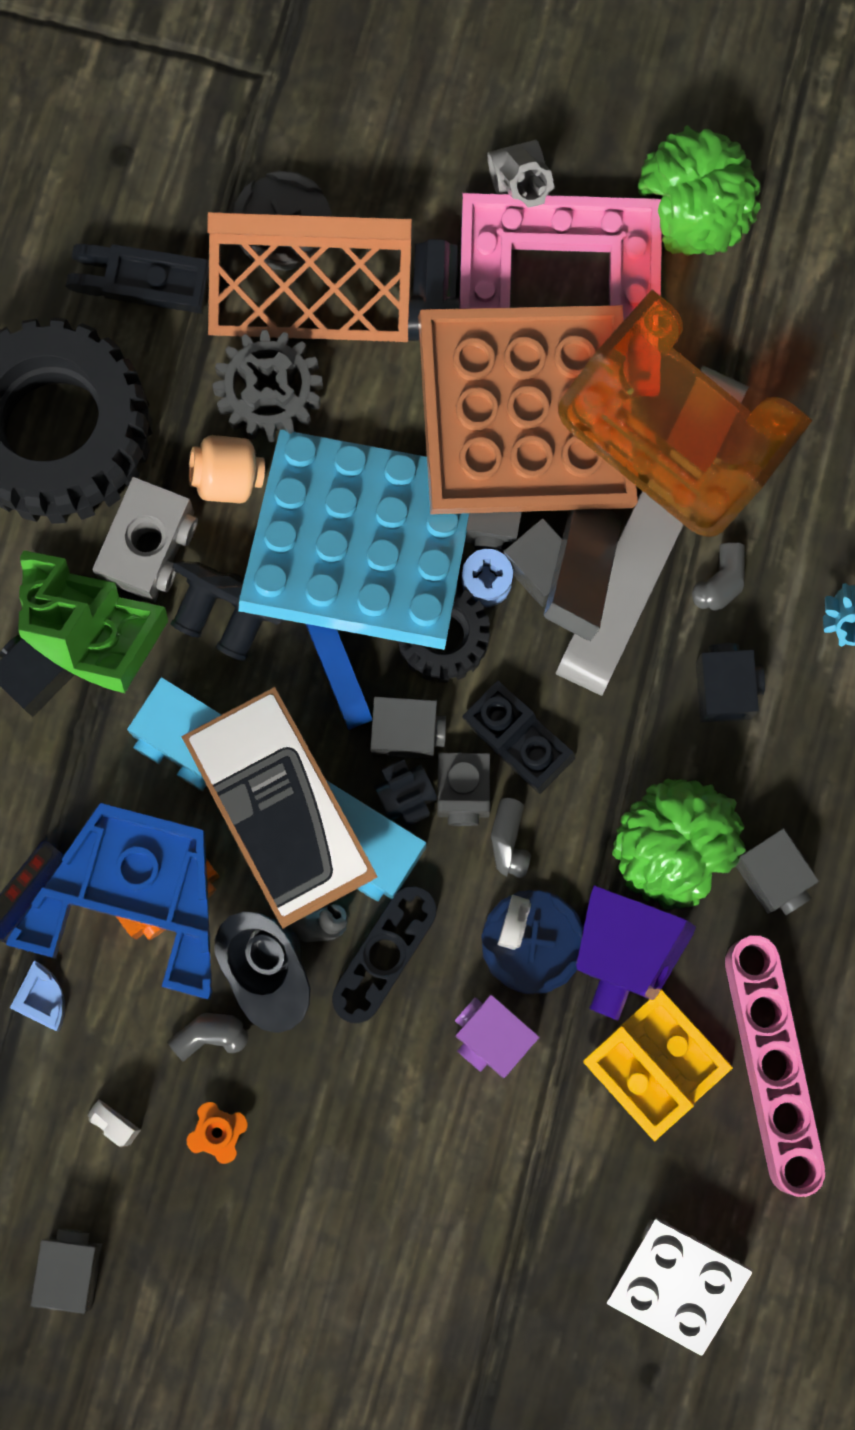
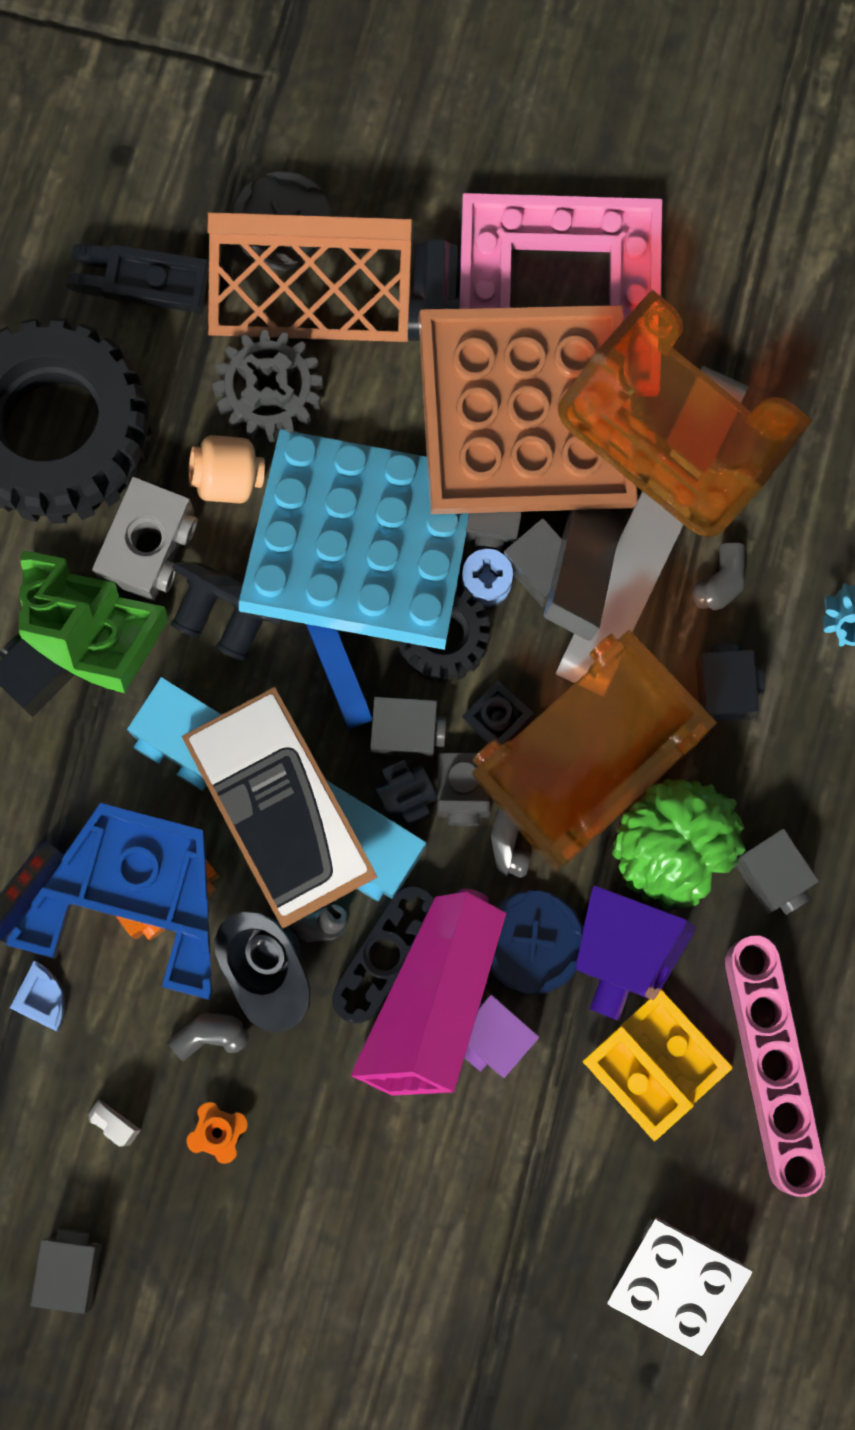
light grey piece [487,140,554,208] -> none
white tile [497,895,531,950] -> none
bright green hair [638,125,761,256] -> none
none -> dark pink slope [351,889,506,1096]
none -> clear orange windscreen [472,630,717,873]

